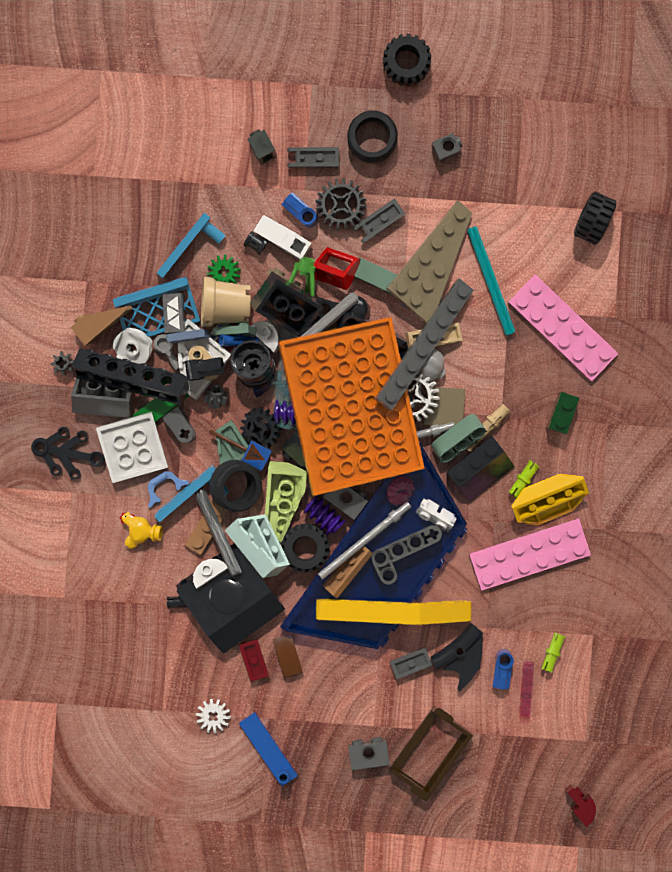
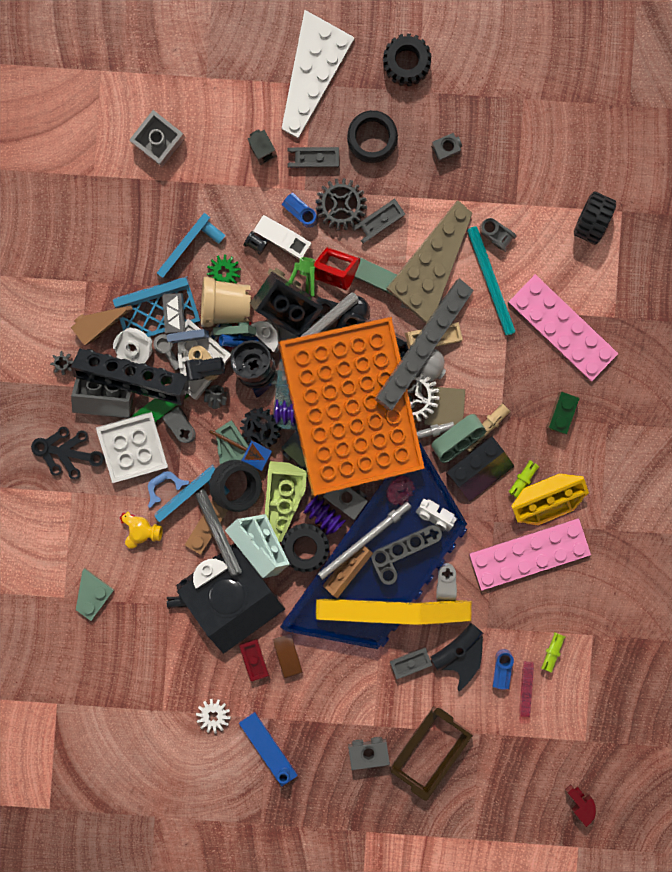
none -> sand green wing [76,568,114,621]
none -> light grey brick [129,110,186,167]
none -> white wing [282,10,355,139]
none -> light grey piece [436,563,457,601]
none -> dark grey piece [480,218,517,252]

